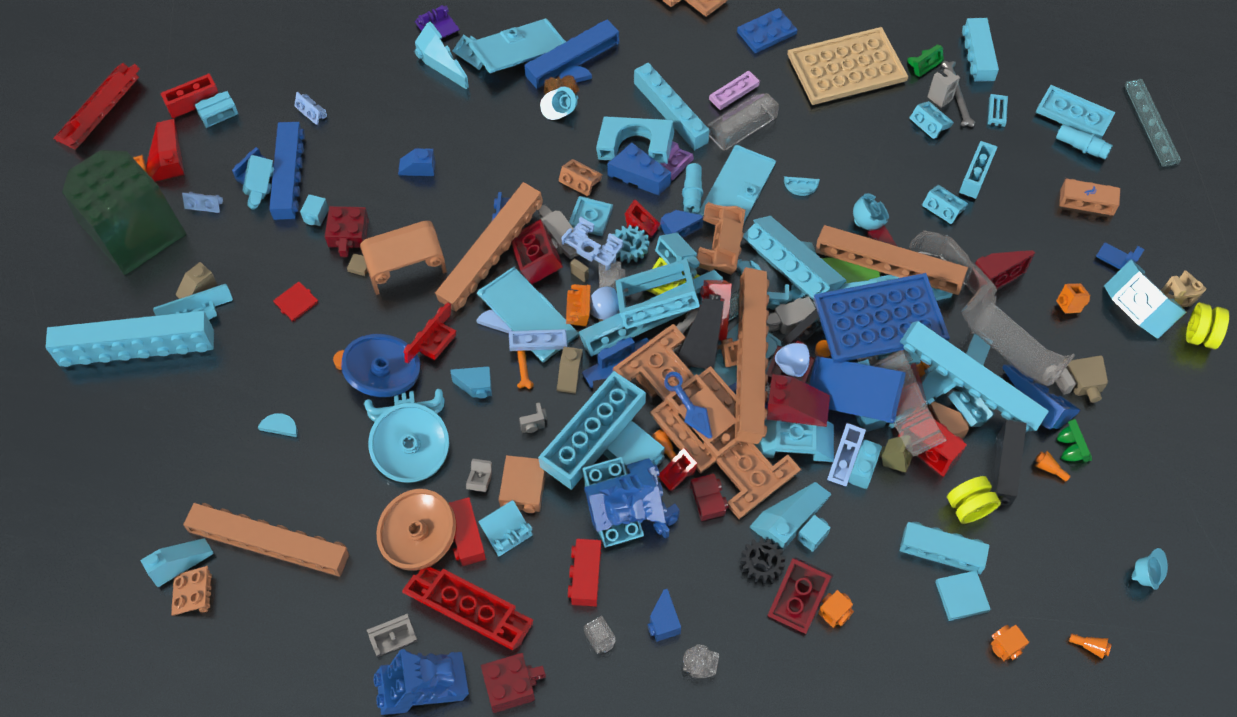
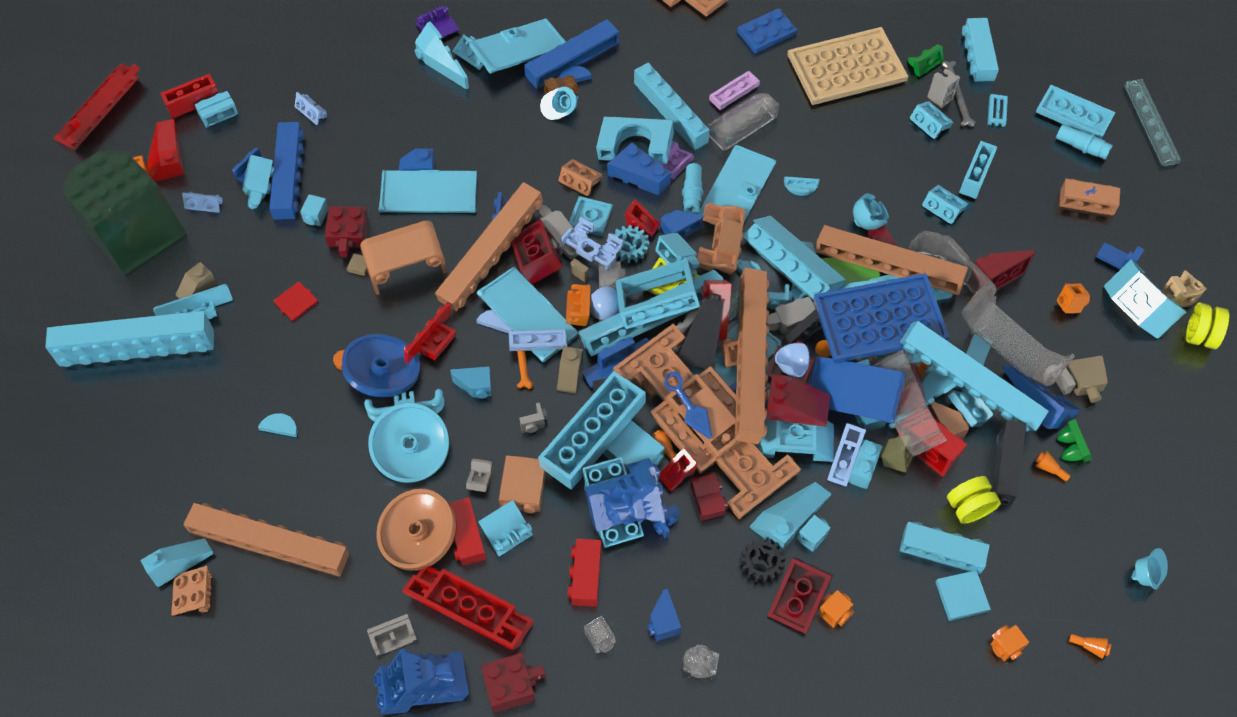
none -> medium azure door [378,170,477,213]

